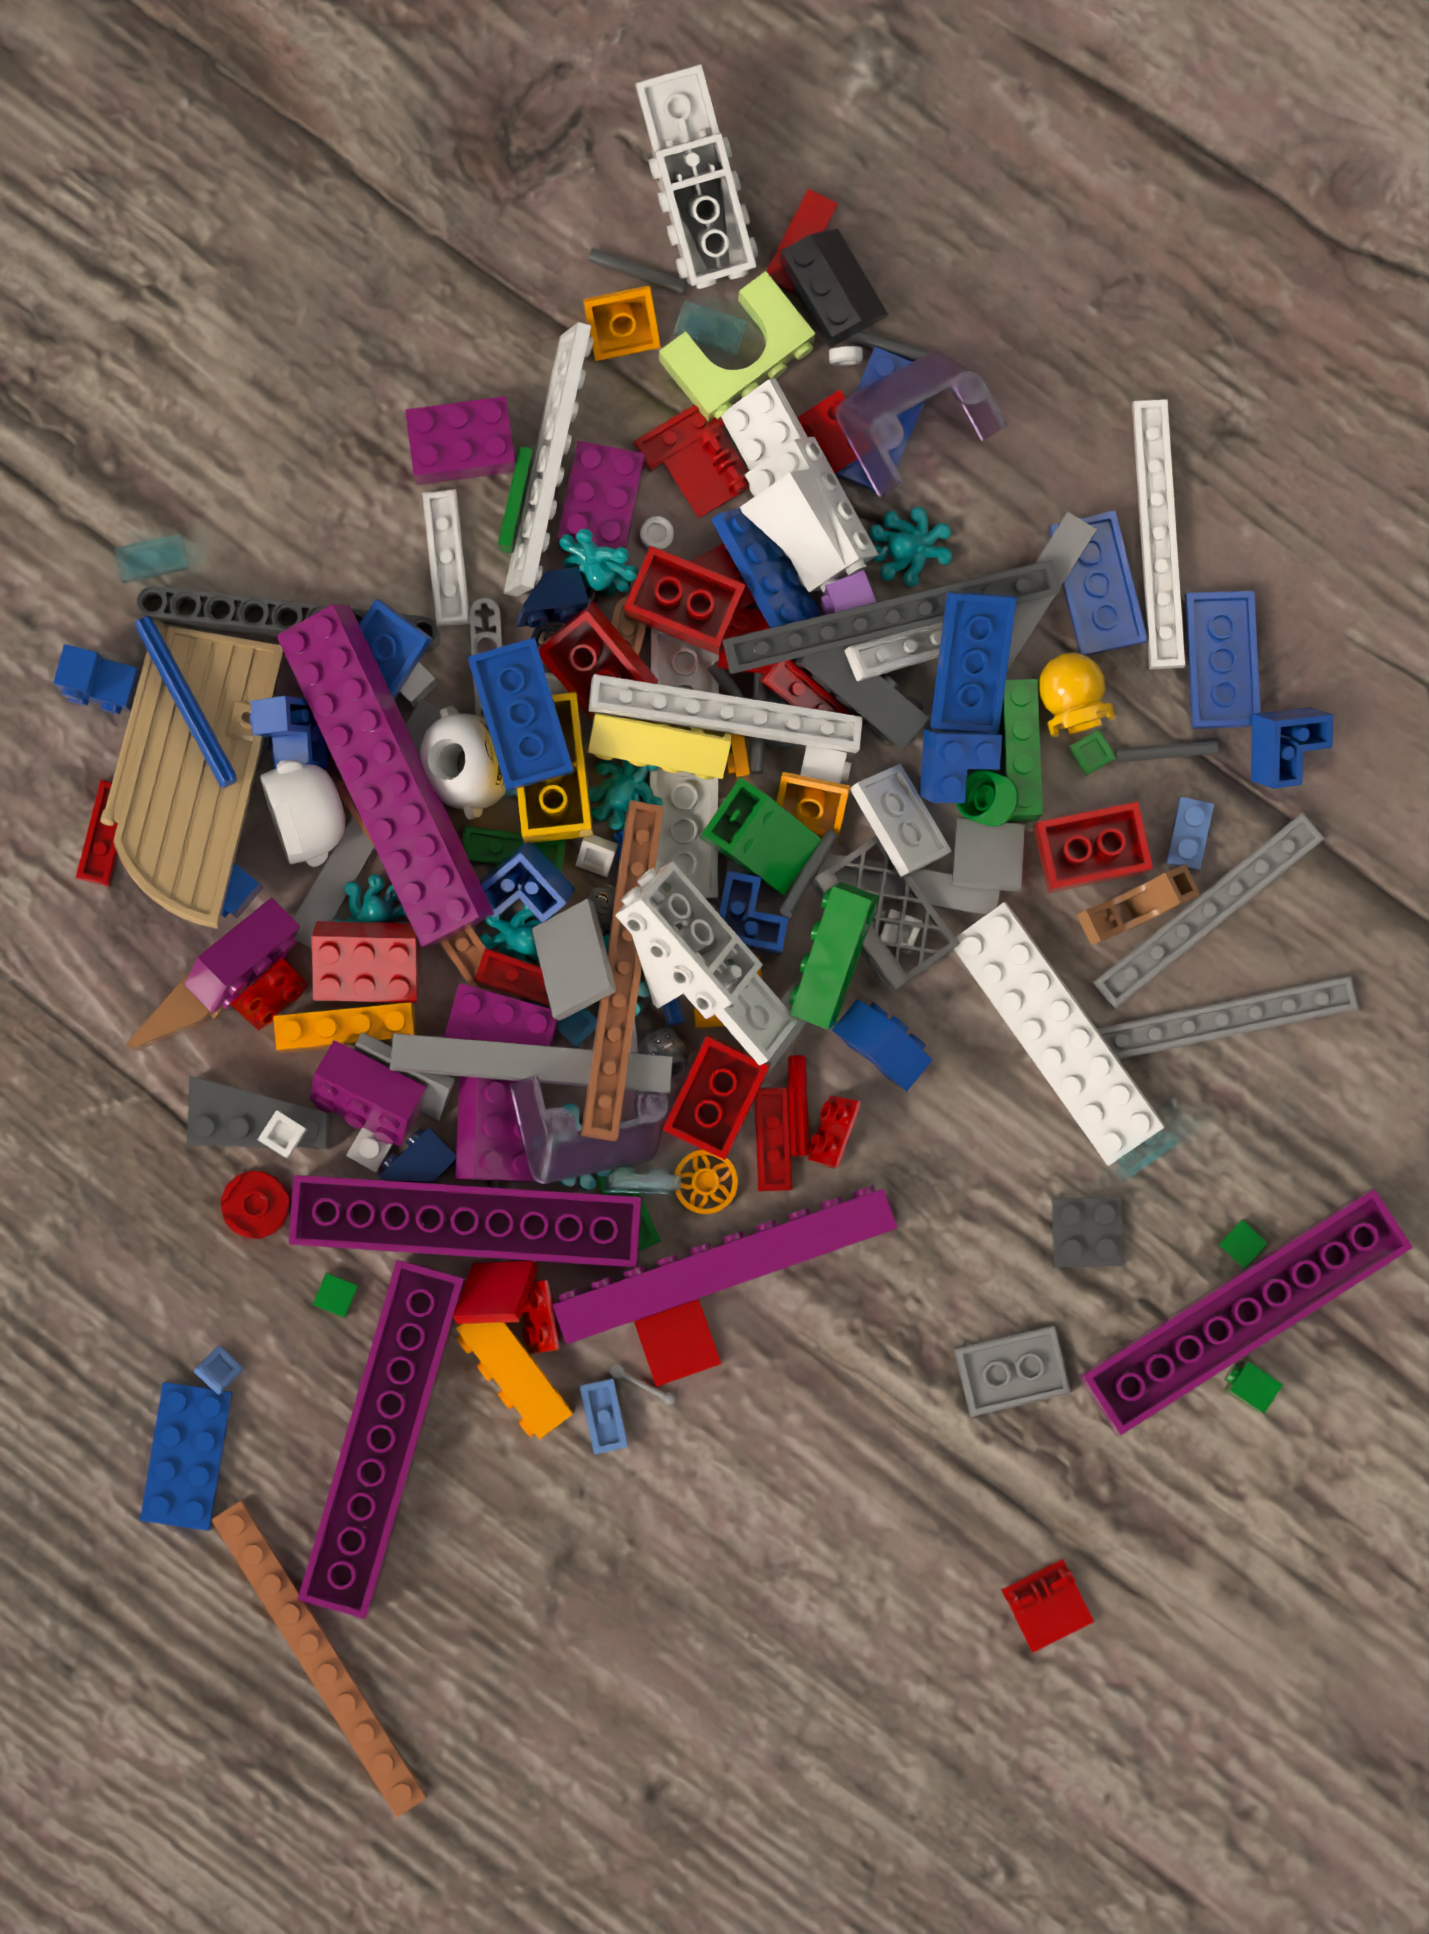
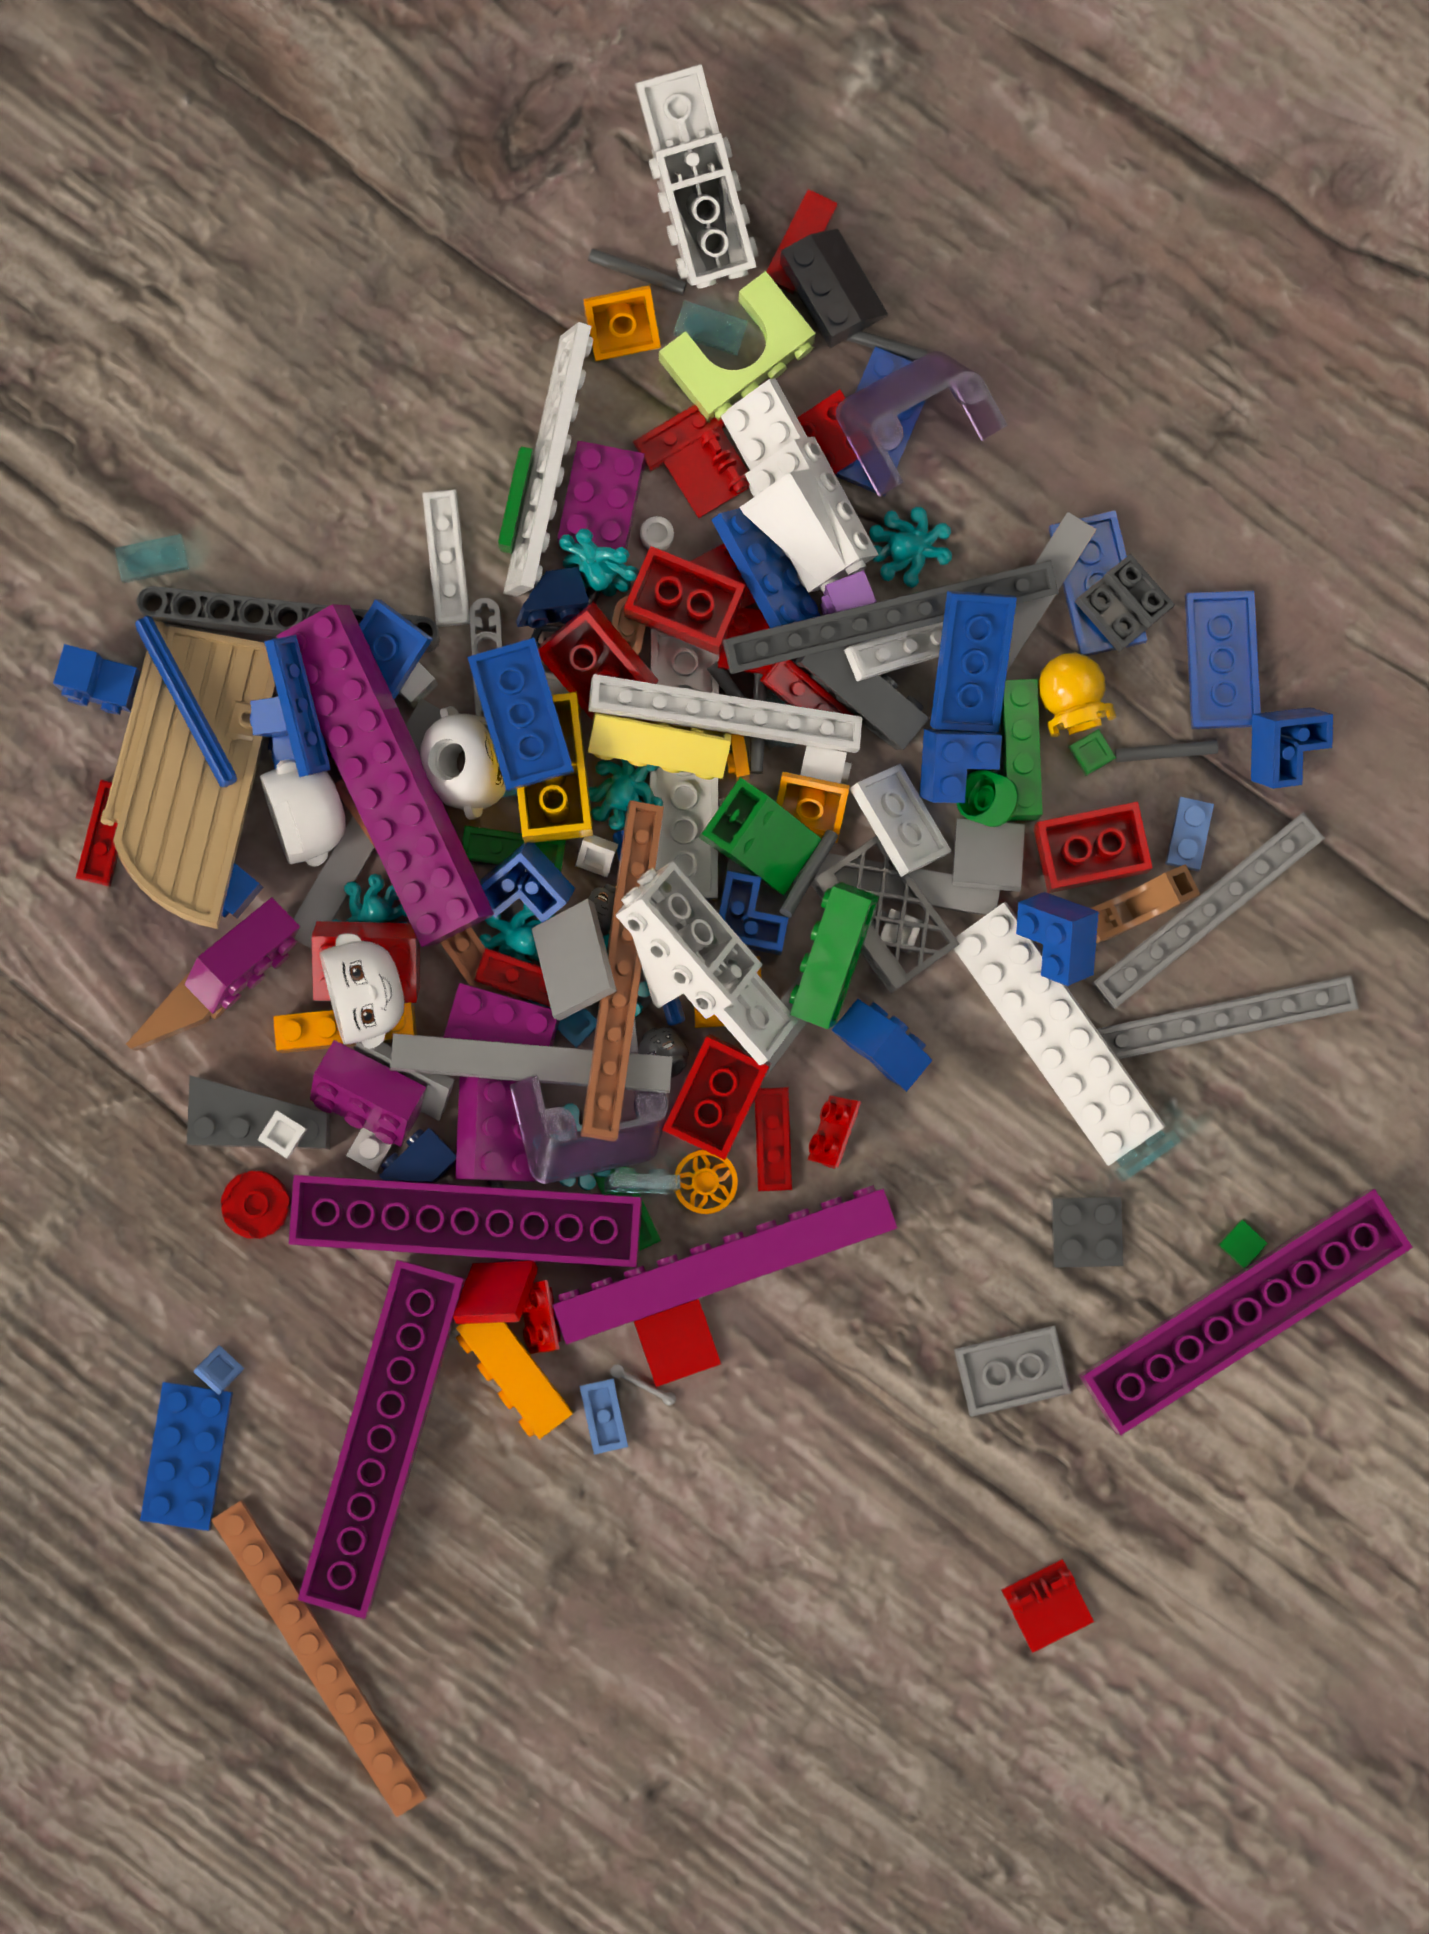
red hinge [230,957,309,1031] -> none
green tile [313,1273,359,1318] -> none
magenta brick [405,396,516,485] -> none
red axle [788,1055,809,1157] -> none
white tile [829,346,863,366] -> none
white plate [1132,399,1185,669] -> none
green brick [1224,1361,1283,1414] -> none
none -> blue tile [265,635,331,778]
none -> white piece [320,933,404,1049]
none -> blue brick [1016,892,1099,986]
none -> dark grey slope [1075,554,1175,652]

